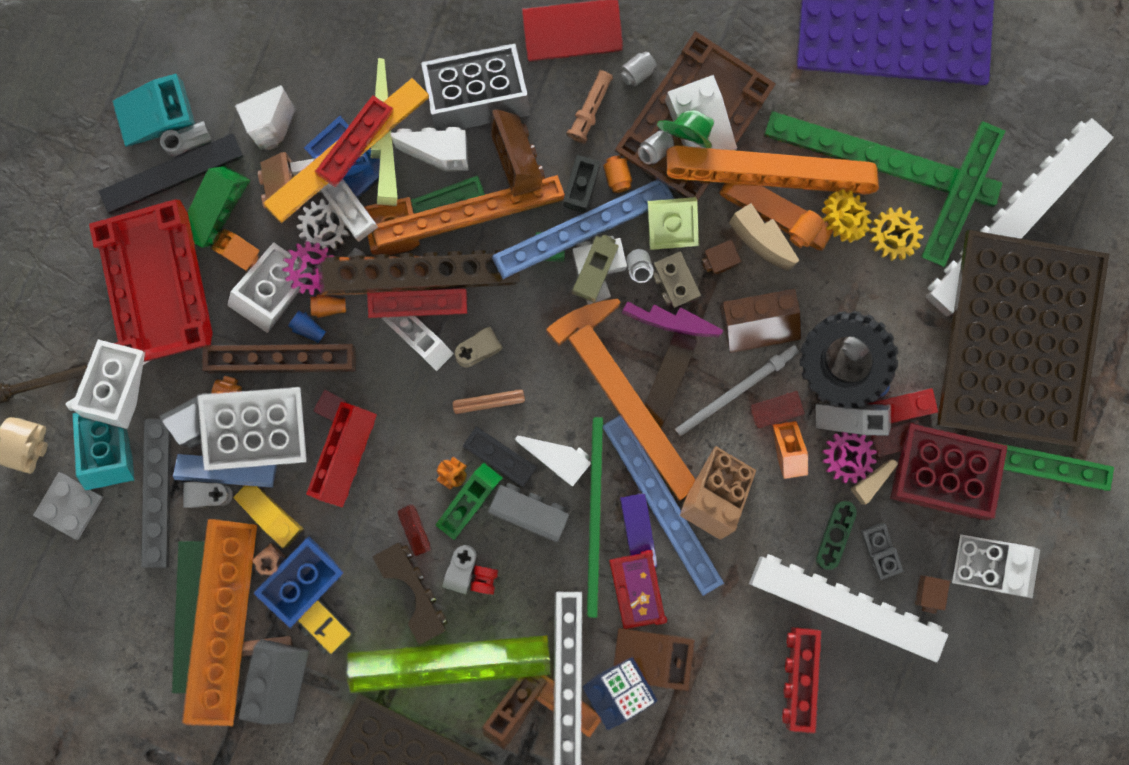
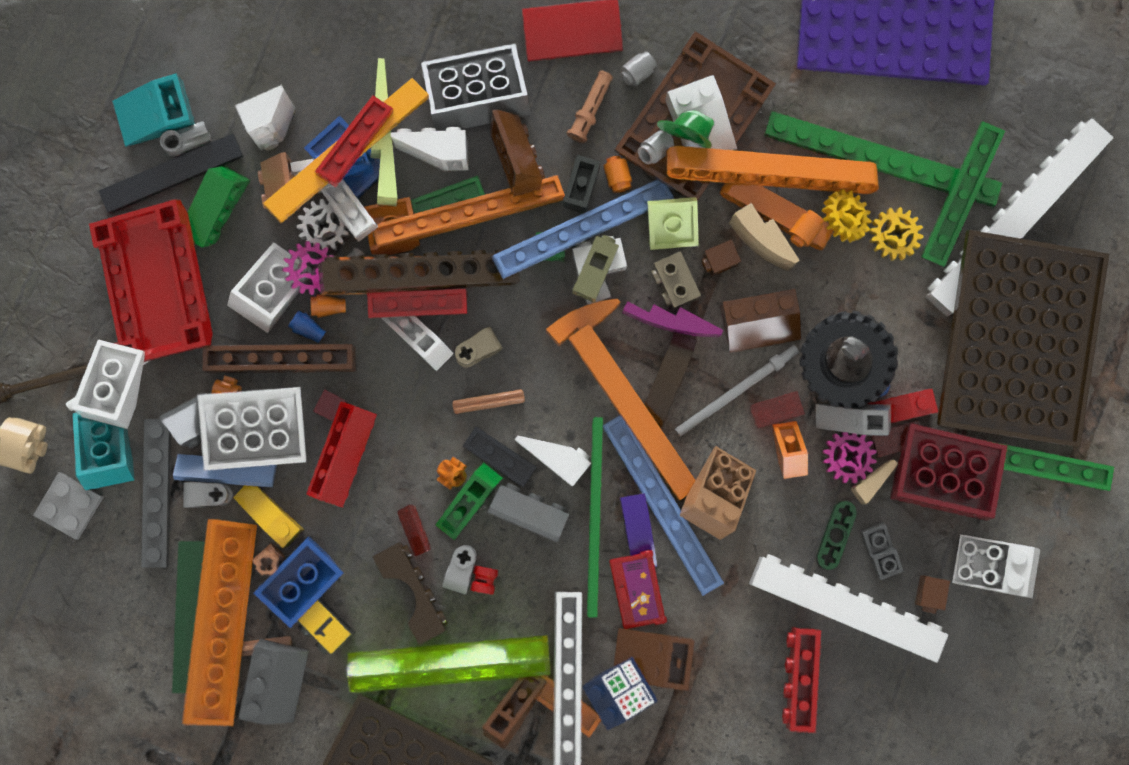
orange slope [210,229,260,271] -> none
light grey brick [626,249,653,283] -> none

